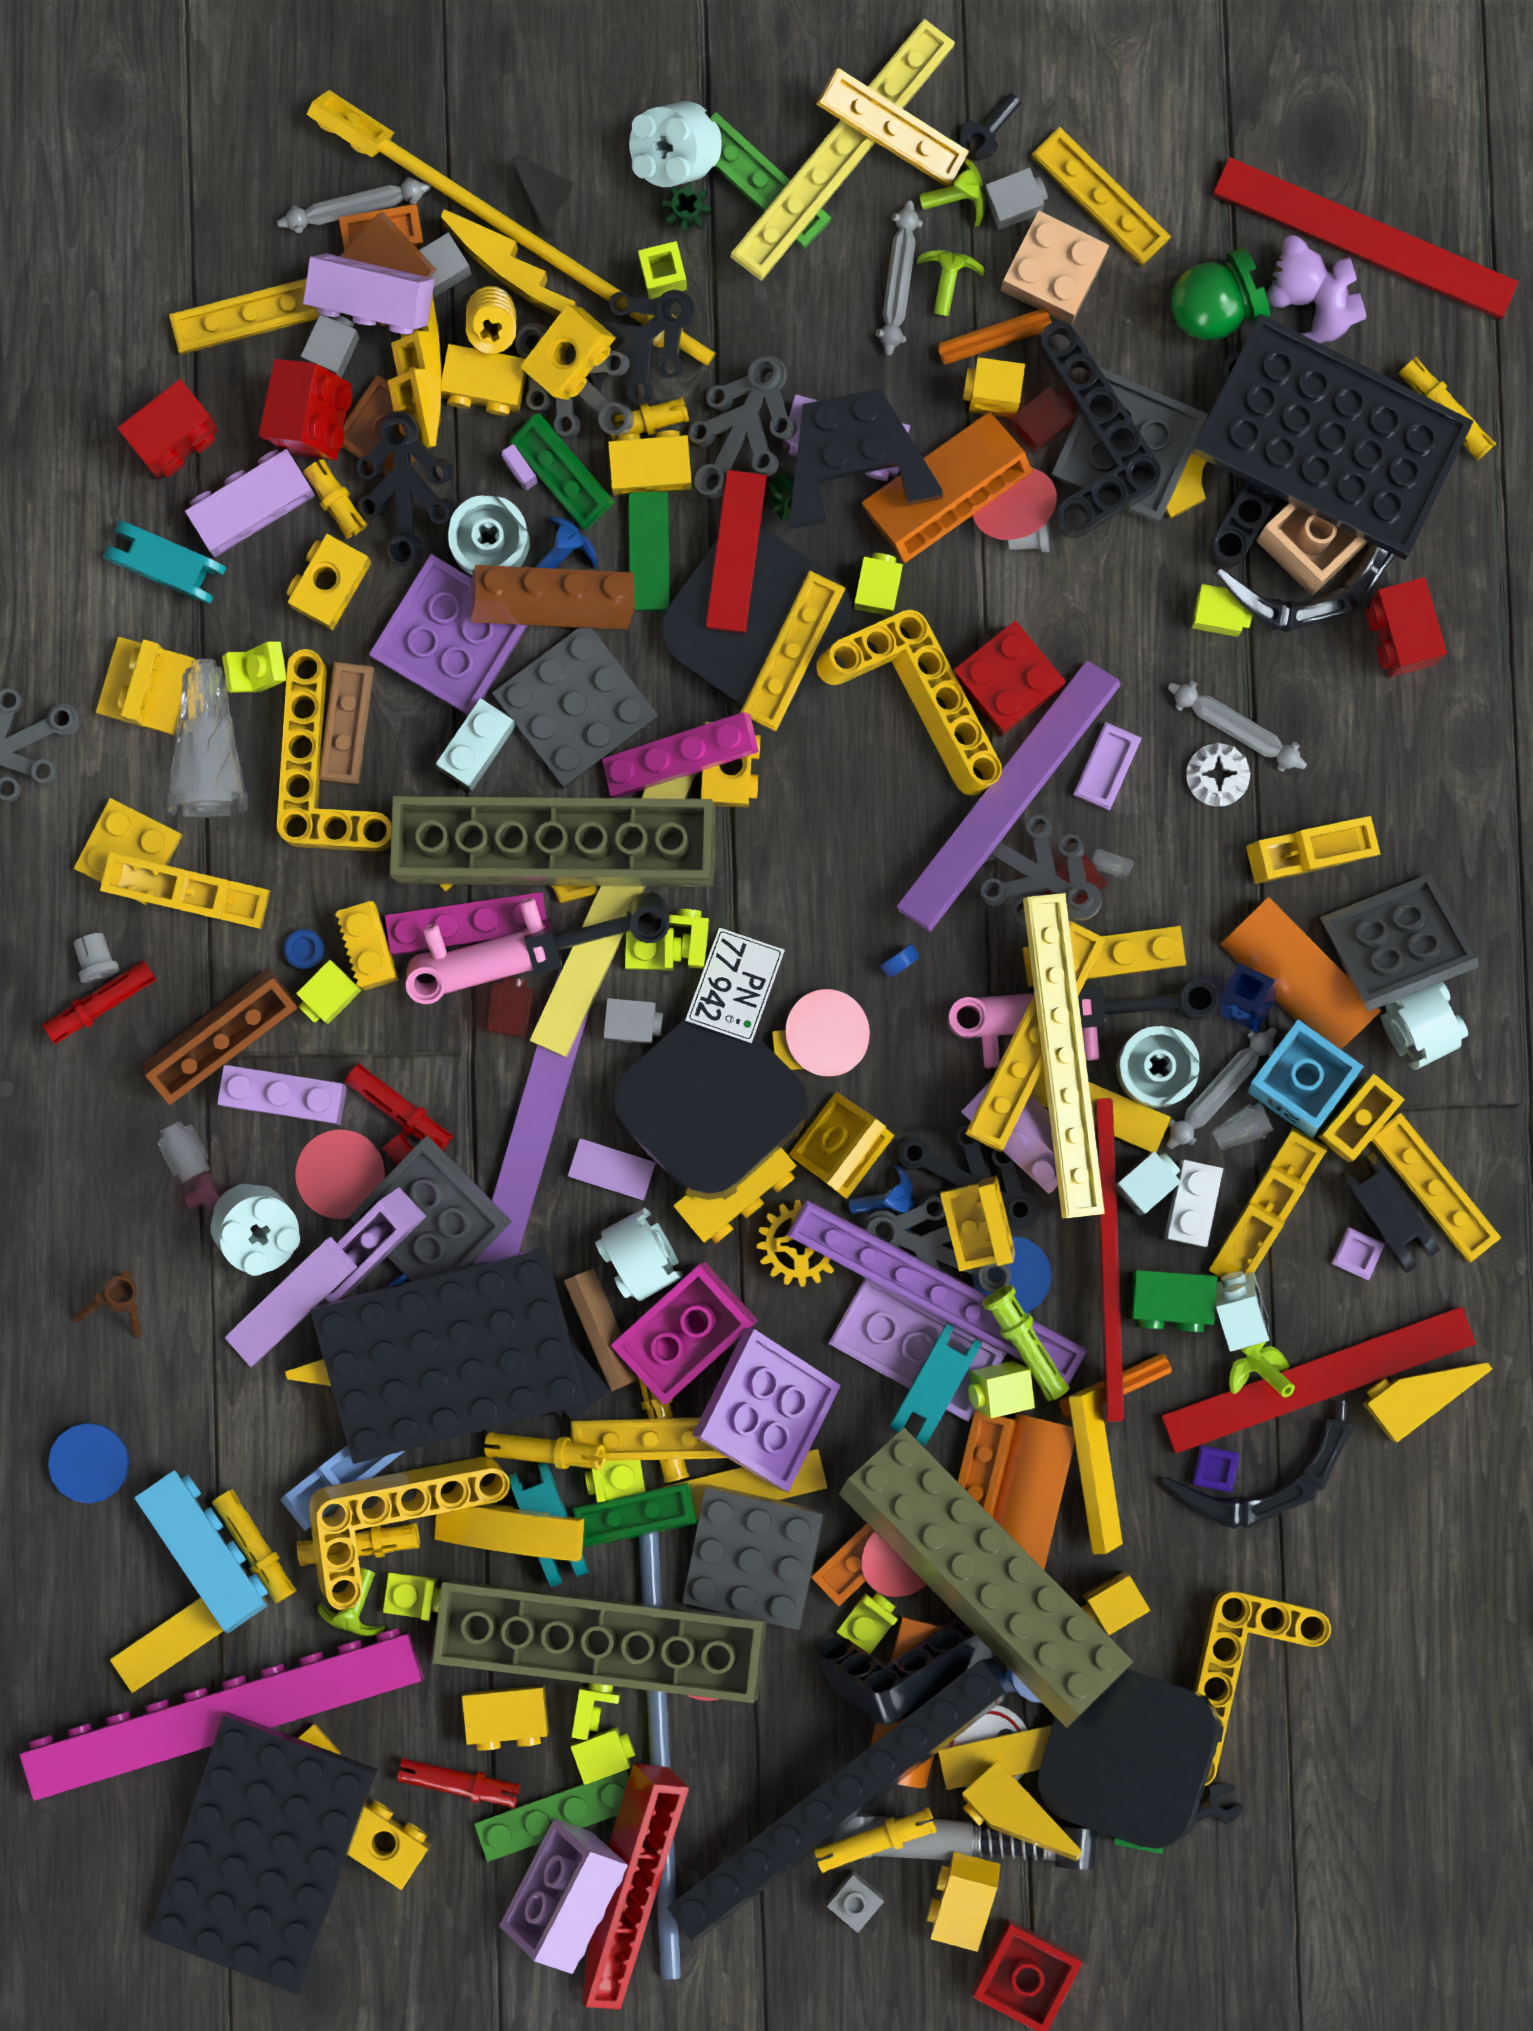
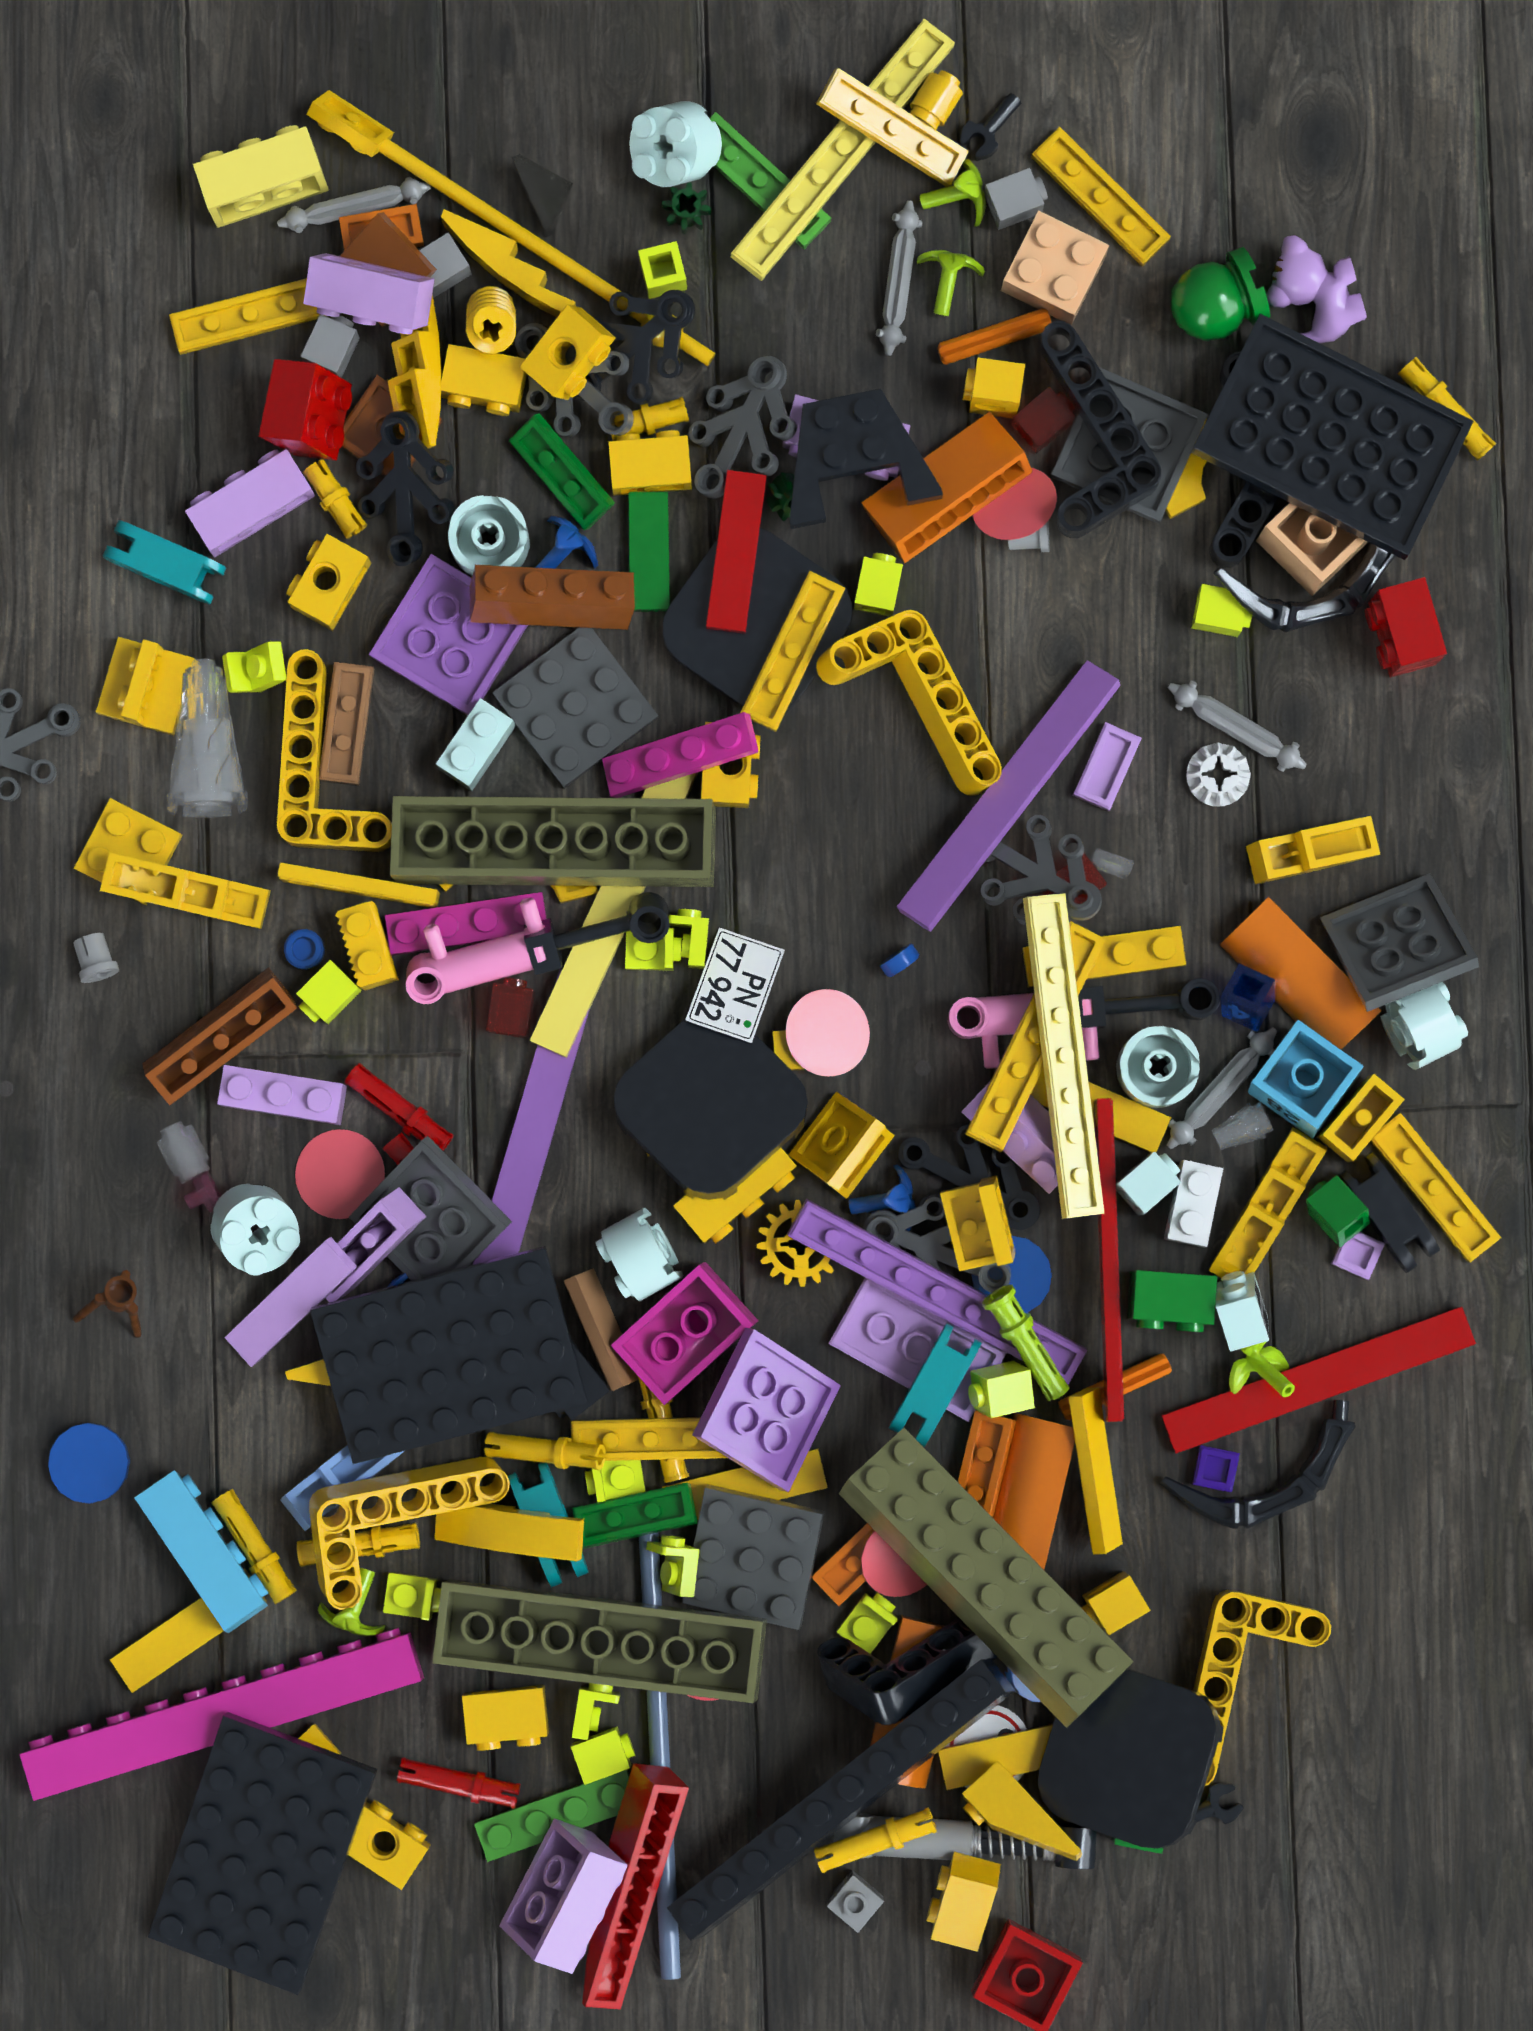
red pin [42,959,157,1045] -> none
red brick [118,379,219,480] -> none
lavender tile [502,444,538,491] -> none
lavender tile [568,1138,656,1201] -> none
light grey brick [604,998,663,1045] -> none
red brick [953,620,1066,737] -> none
red tile [1213,157,1519,320] -> none
yellow slope [1363,1362,1492,1442] -> none
none -> light yellow brick [193,125,329,228]
none -> yellow tile [278,863,440,908]
none -> neon yellow bracket [646,1535,699,1597]
none -> yellow brick [910,70,963,130]
none -> green brick [1306,1175,1370,1248]

